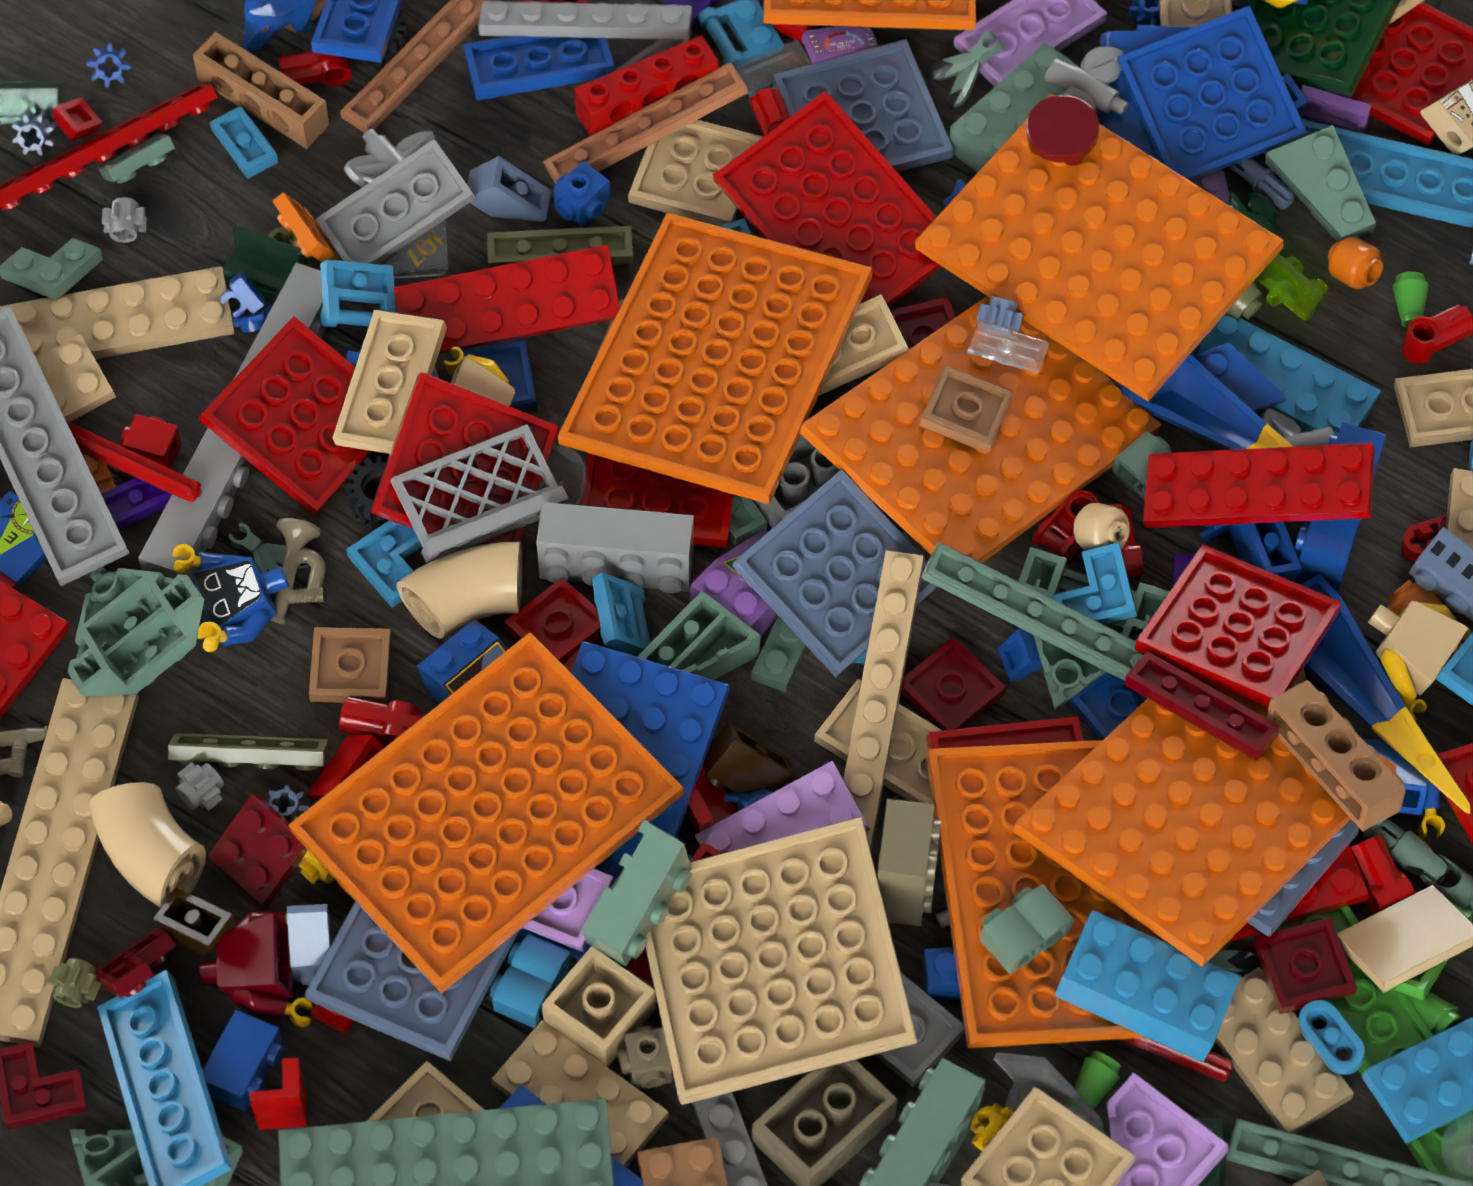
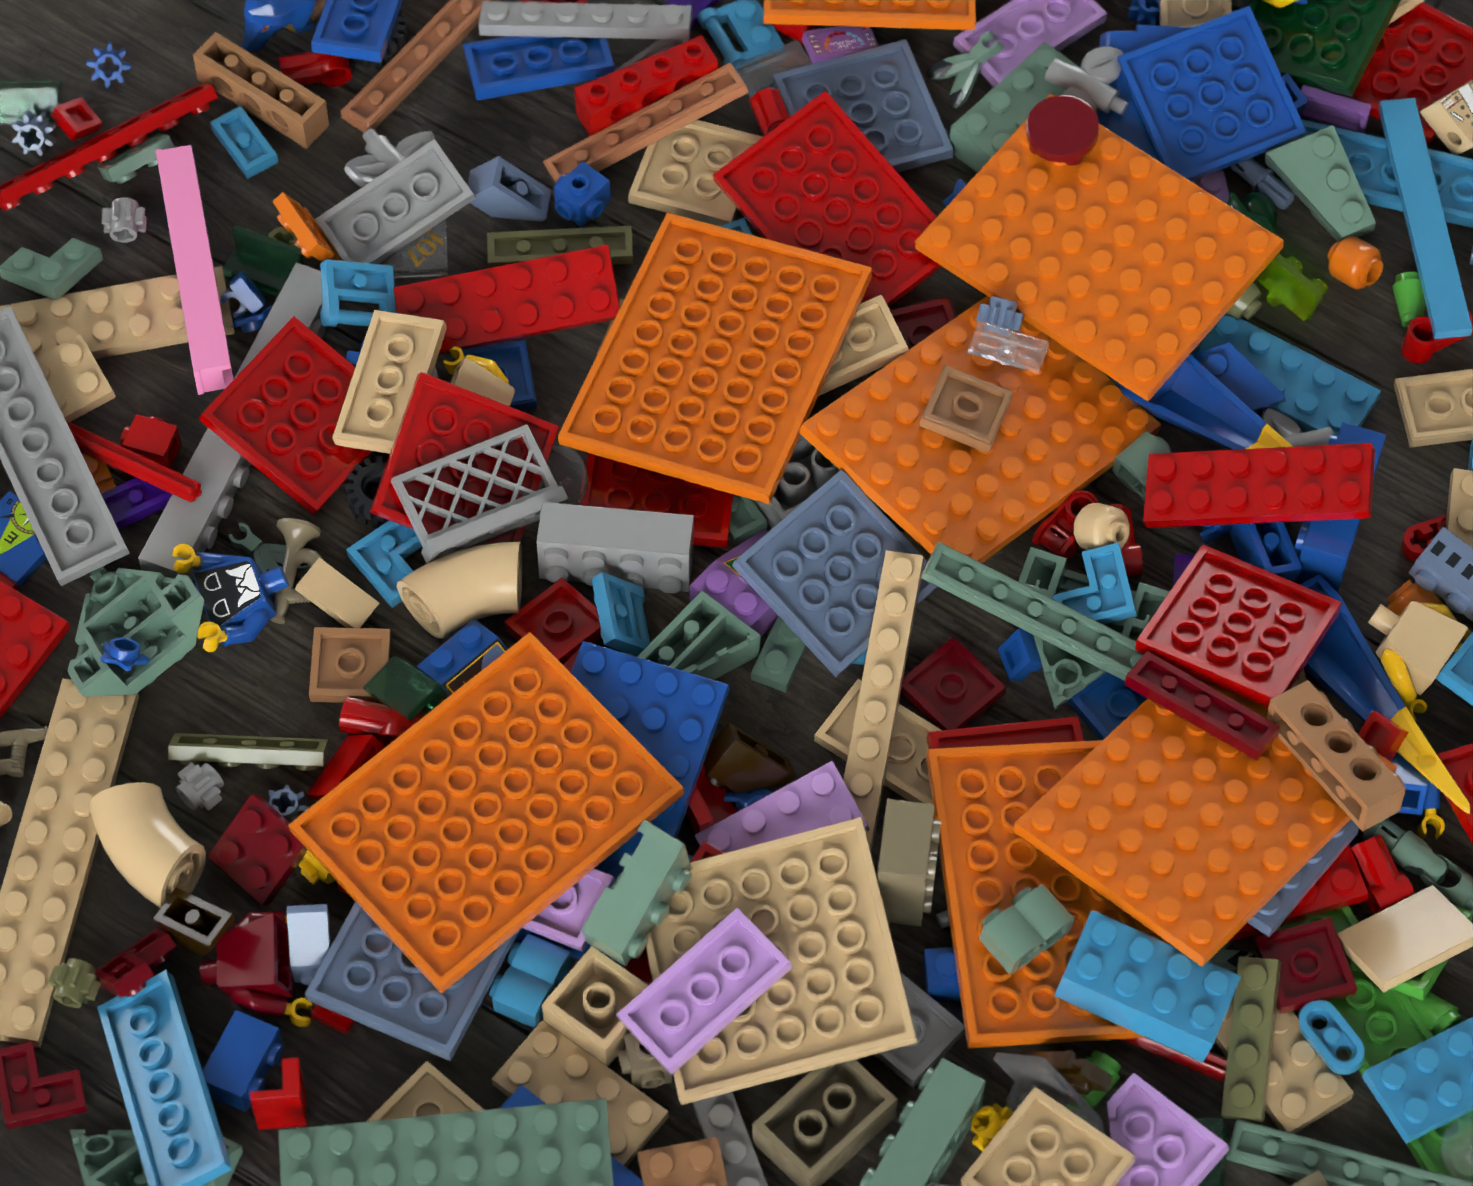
none -> blue plate [100,637,150,671]
none -> bright pink tile [155,145,234,395]
none -> tan tile [295,558,379,628]
none -> clear green panel [363,655,448,721]
none -> lavender plate [616,908,792,1075]
none -> dark brown plate [1014,1051,1113,1095]
none -> olive plate [1221,956,1281,1122]
none -> red plate [1358,710,1409,762]
none -> dark azure tile [1378,98,1472,339]

